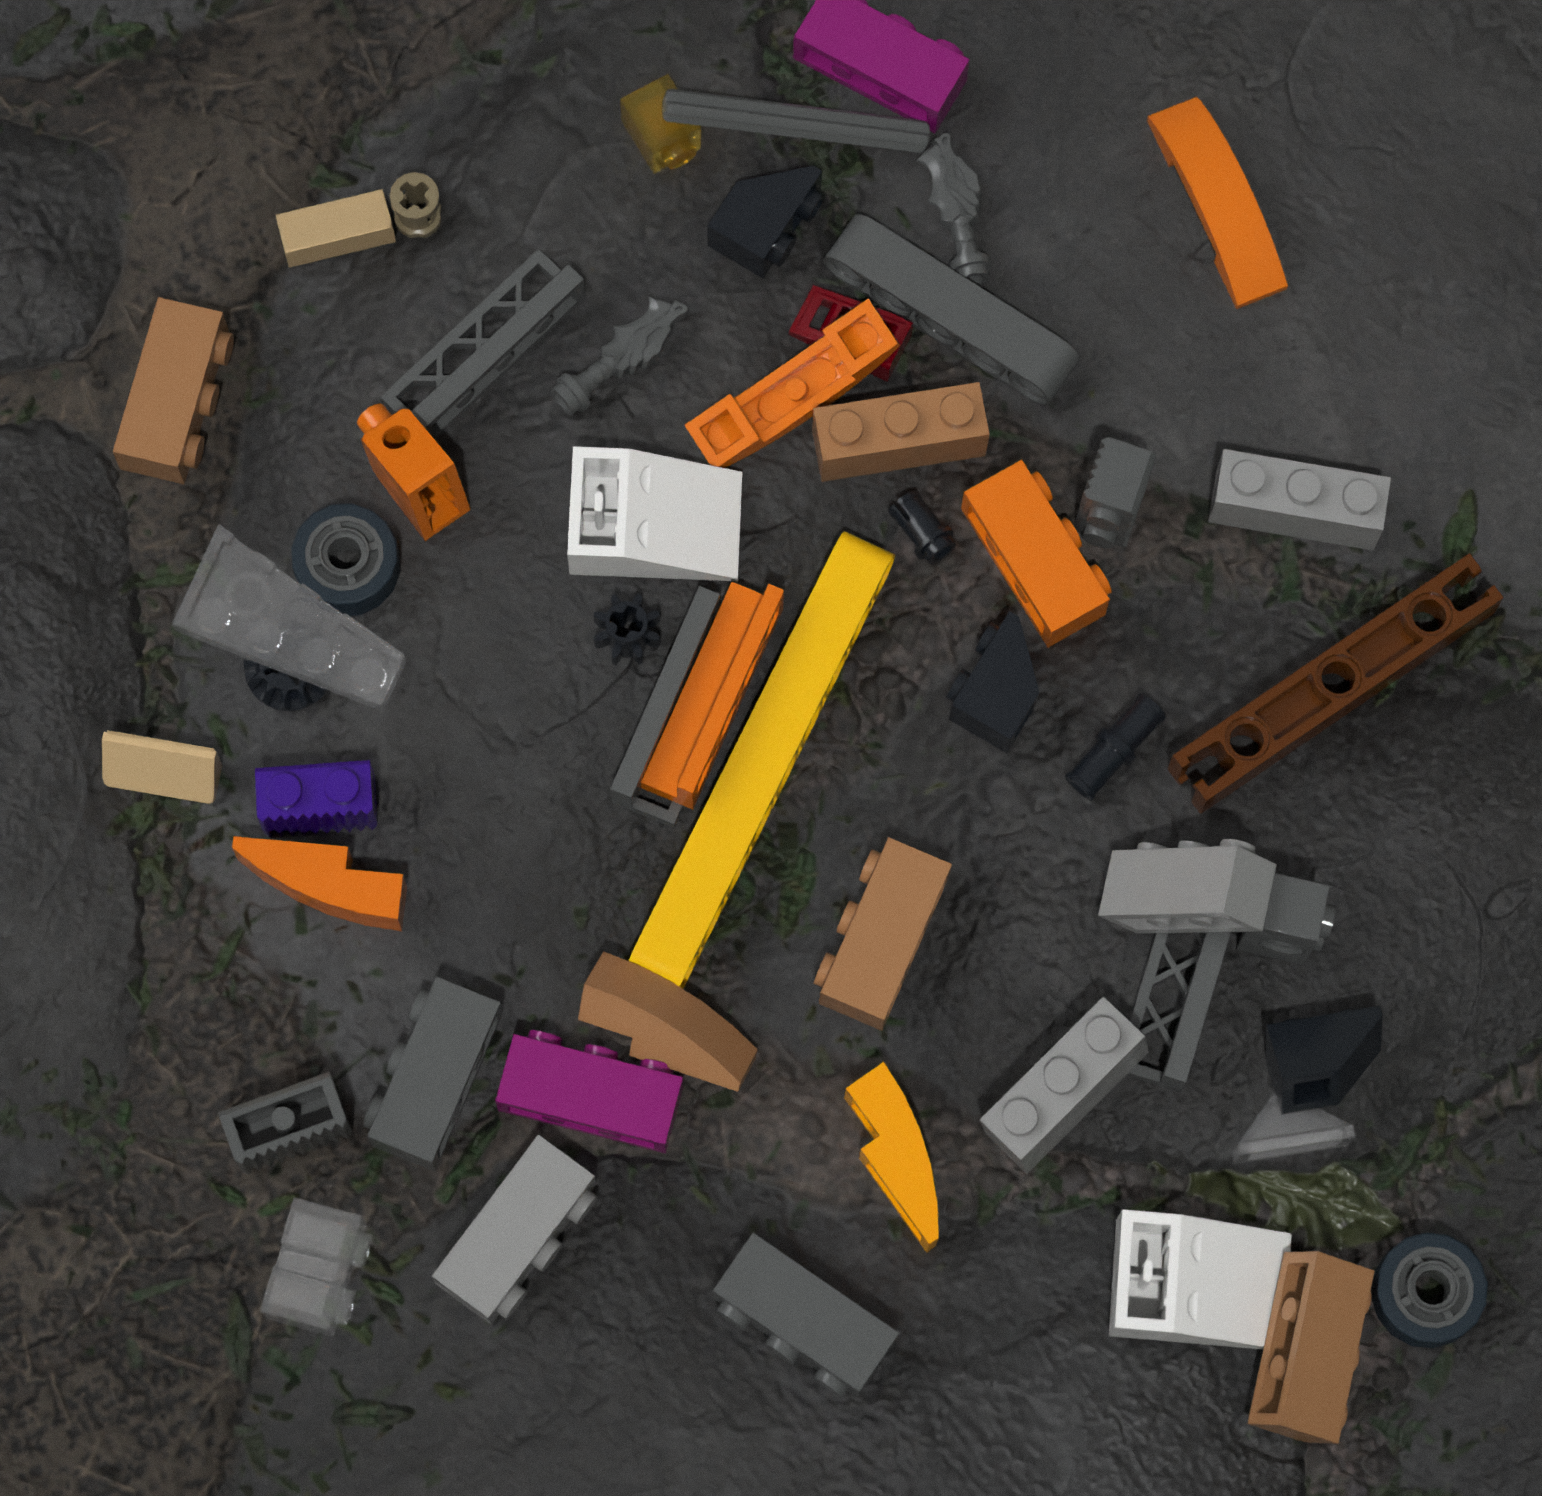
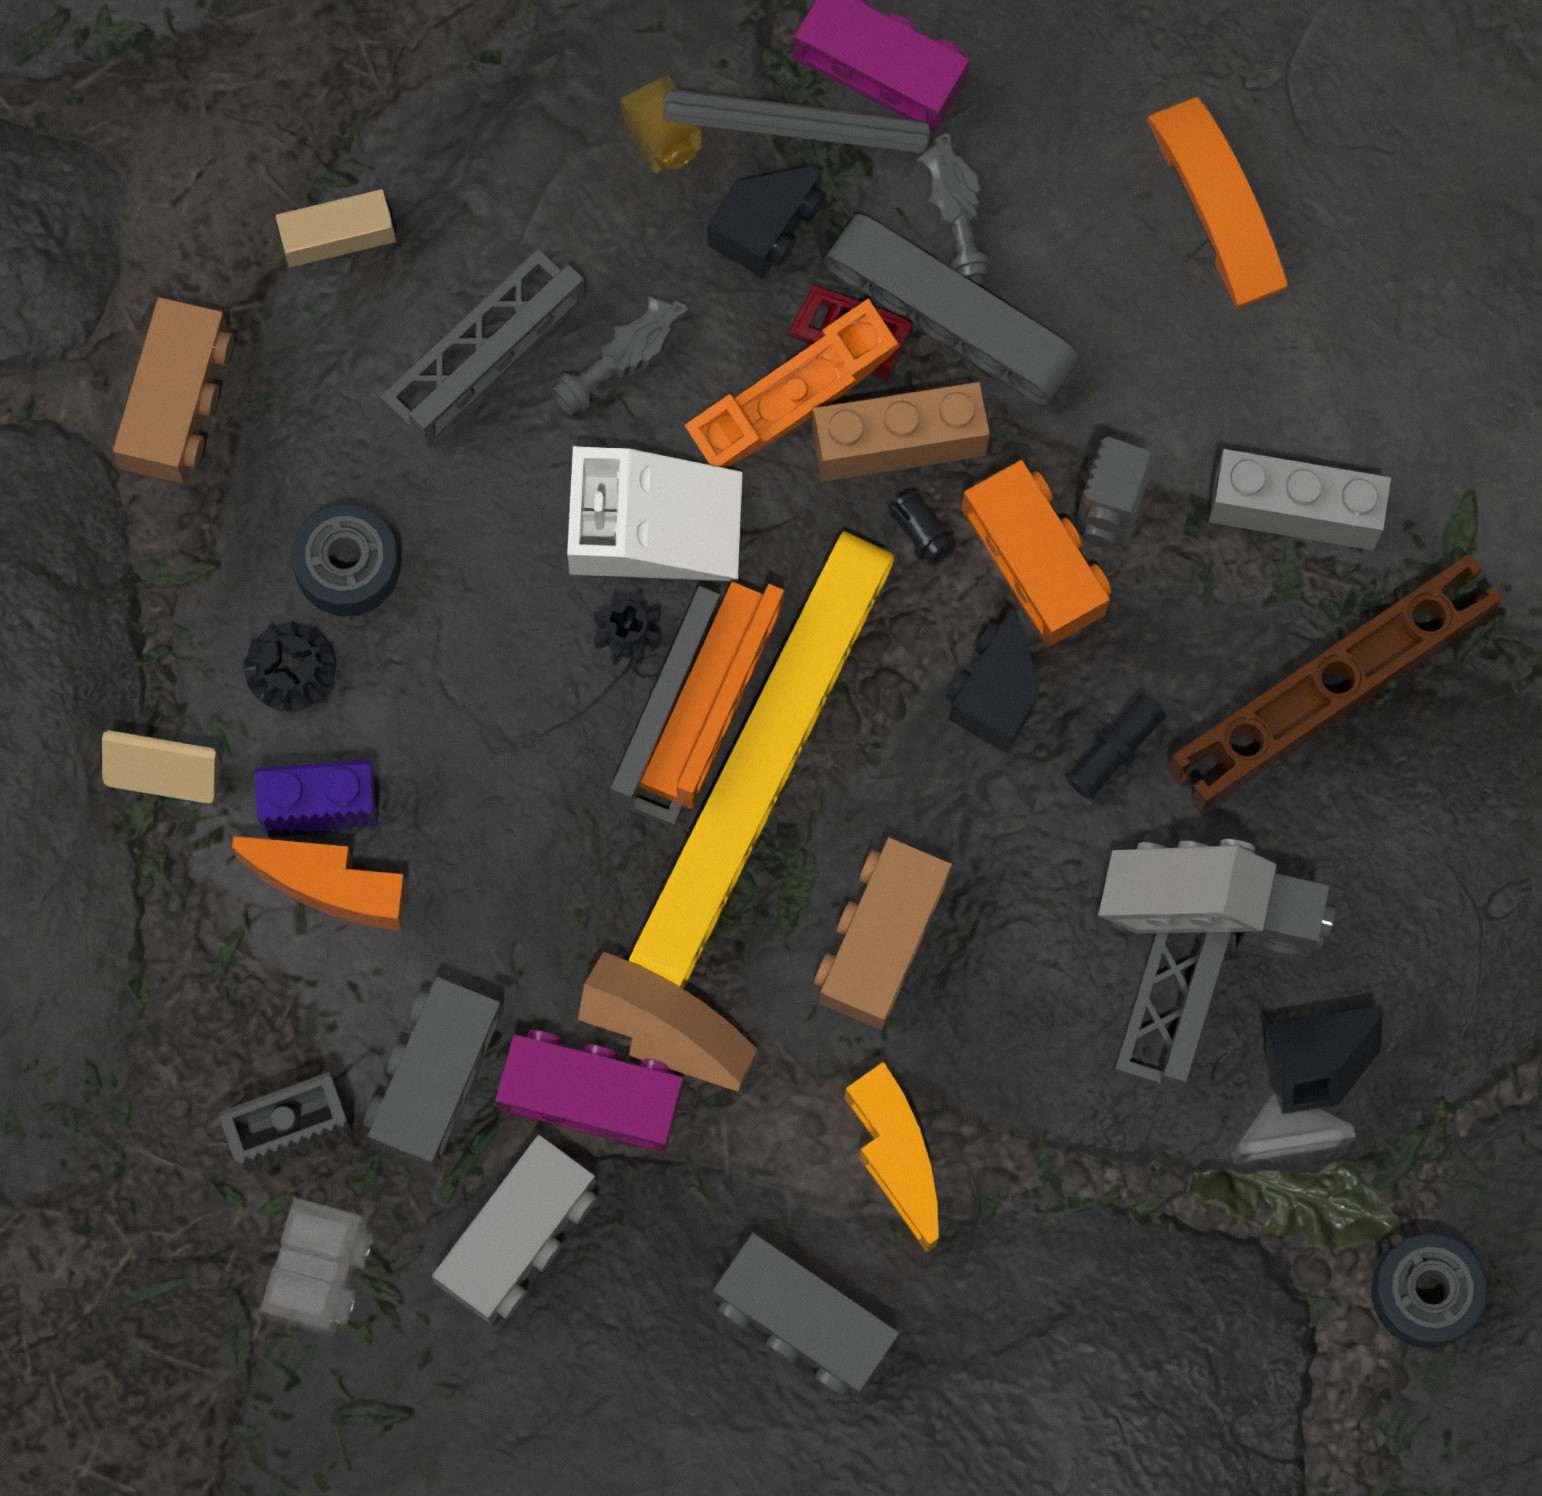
clear wing [172,524,406,712] -> none
orange torso [357,403,471,541] -> none
dark tan bush [389,172,442,238] -> none
light grey brick [980,997,1149,1174] -> none
white slope [1109,1209,1292,1349] -> none
medium nougat brick [1247,1251,1374,1444] -> none

